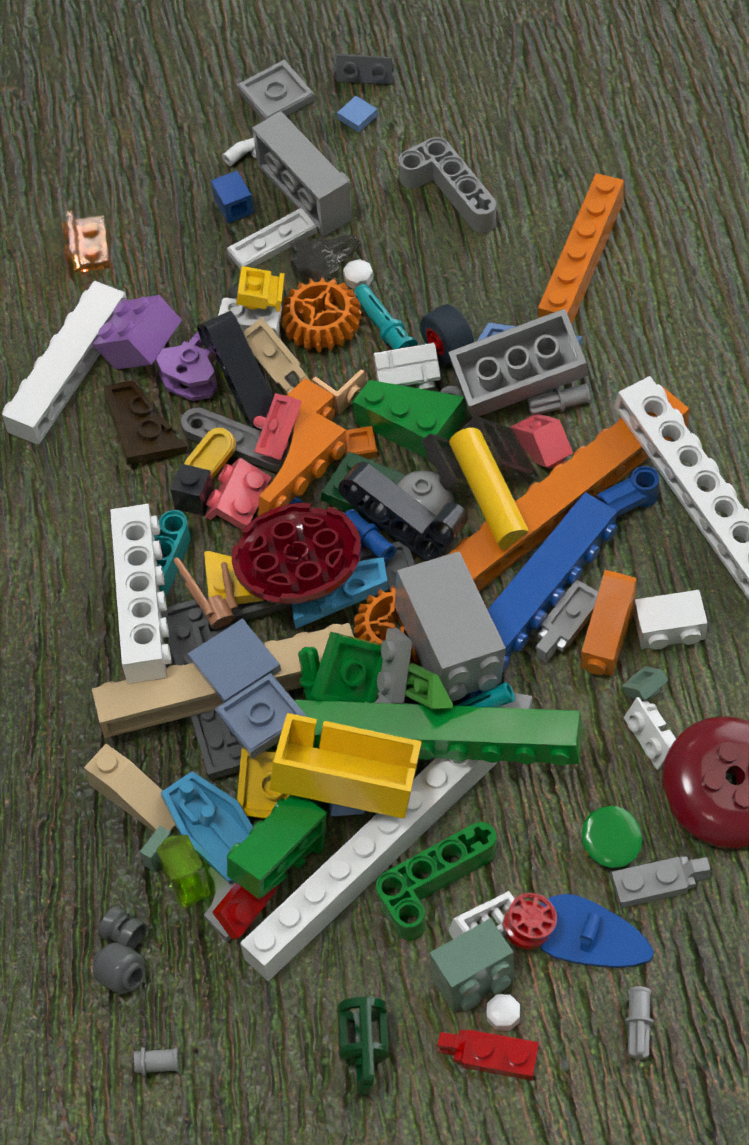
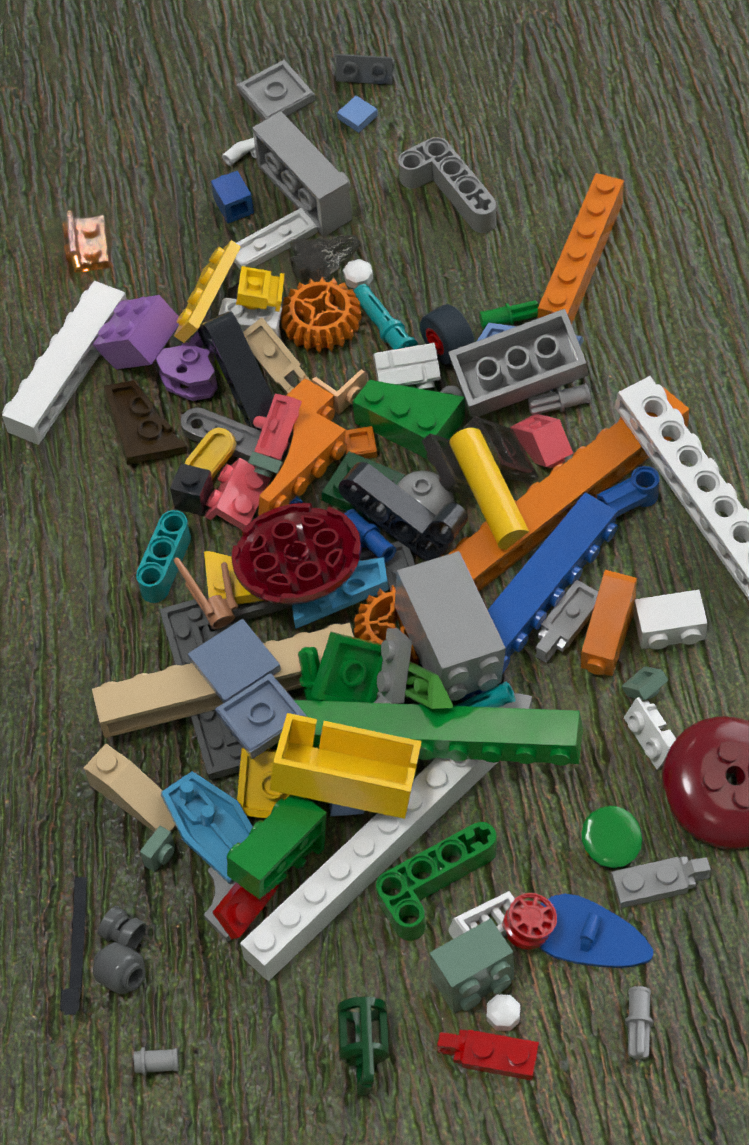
white brick [110,504,172,684] -> none
clear neon green brick [156,834,211,908] -> none
none -> black piece [60,877,87,1015]
none -> yellow wing [174,240,241,343]
none -> sand green plate [248,451,284,478]
none -> green axle [479,300,539,330]

